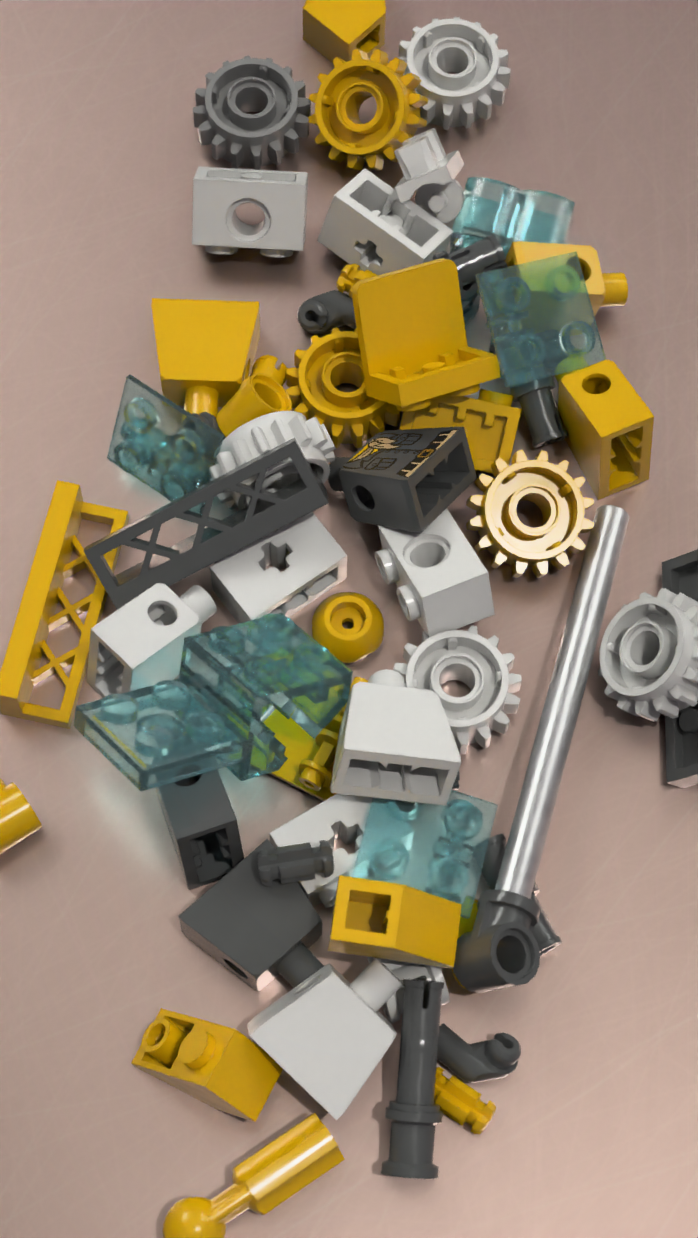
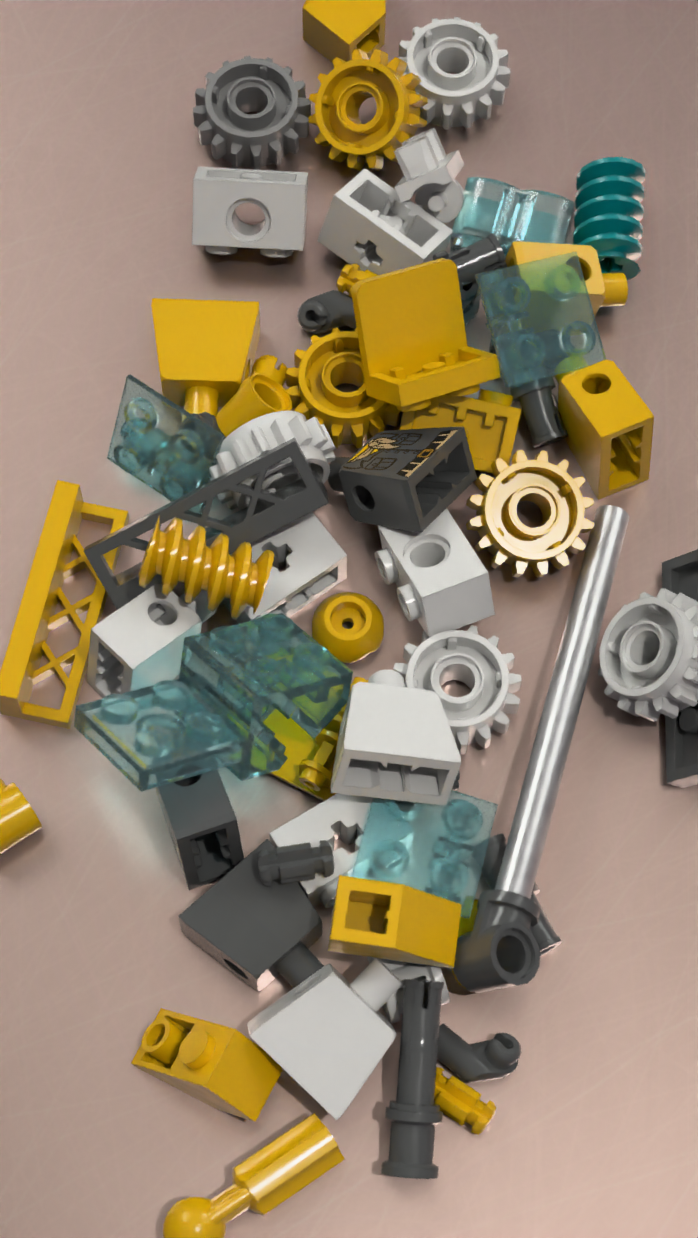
none -> yellow piece [139,515,275,620]
none -> teal piece [573,157,646,280]

